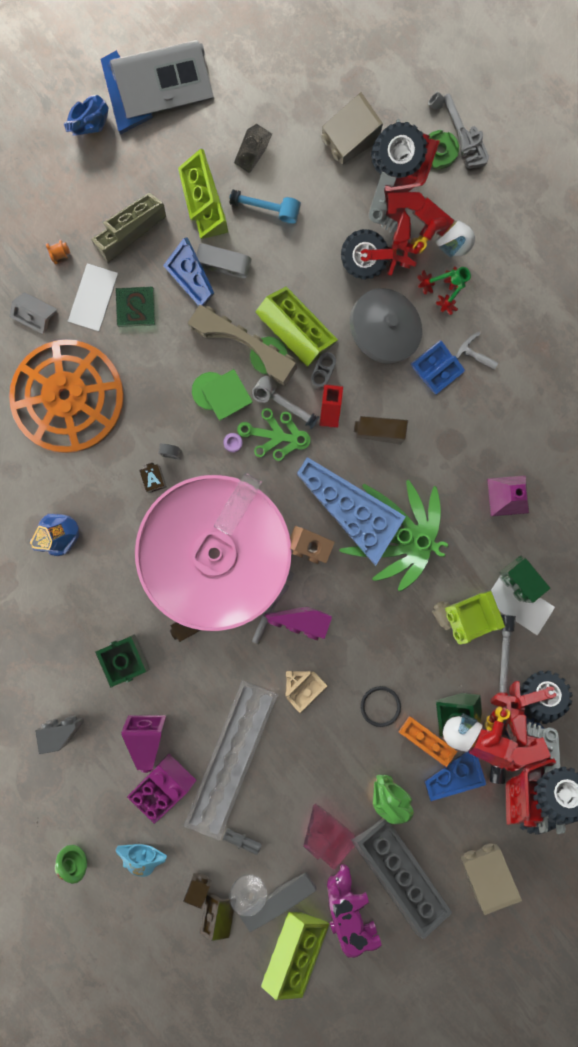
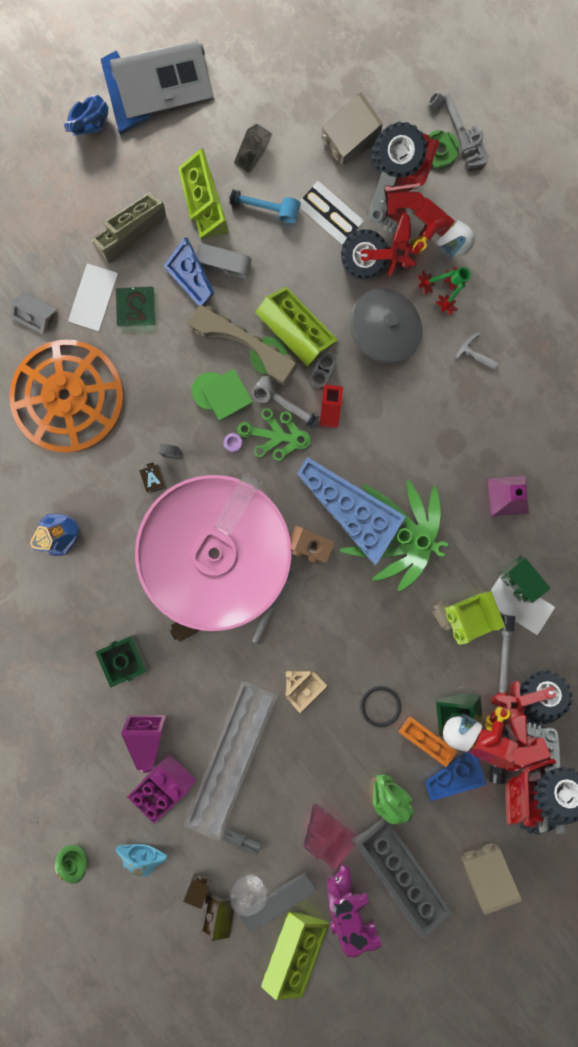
dark grey slope [35,716,84,754] -> none
orange brick [46,240,70,264] -> none
magenta slope [264,607,332,641] -> none
dark brown slope [353,416,408,445] -> none
blue slope [410,340,465,394] -> none
none -> sticker [300,181,364,245]

